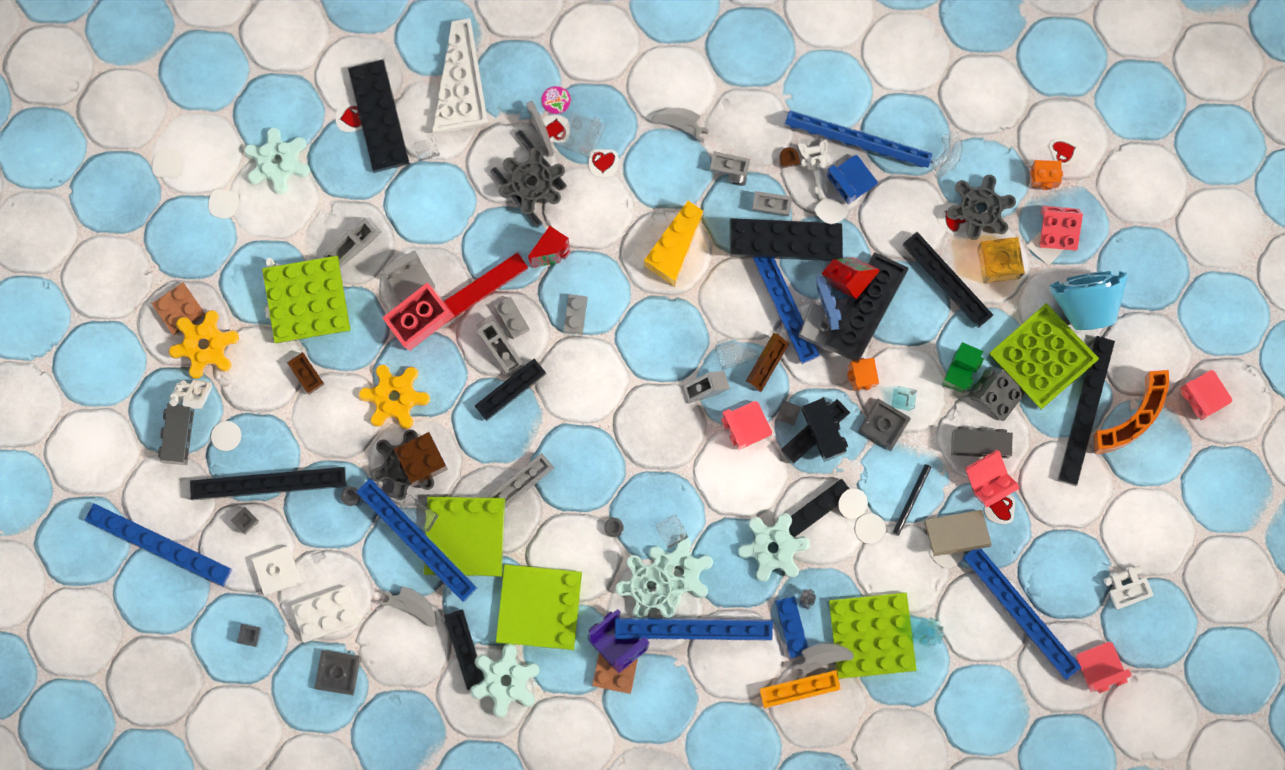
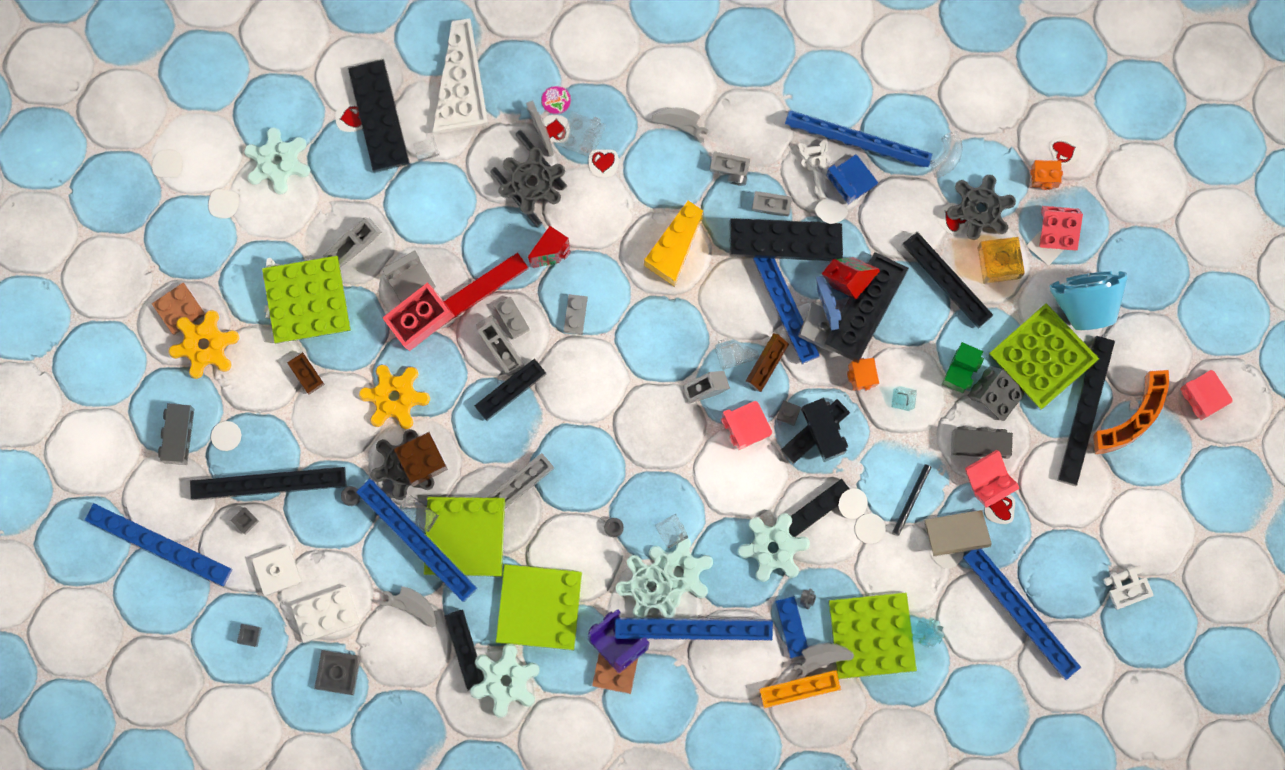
white plate [169,380,212,409] -> none
reddish brown tile [779,147,800,168] -> none
flat silver tile [858,398,911,451] -> none
coral bracket [1076,642,1132,694] -> none

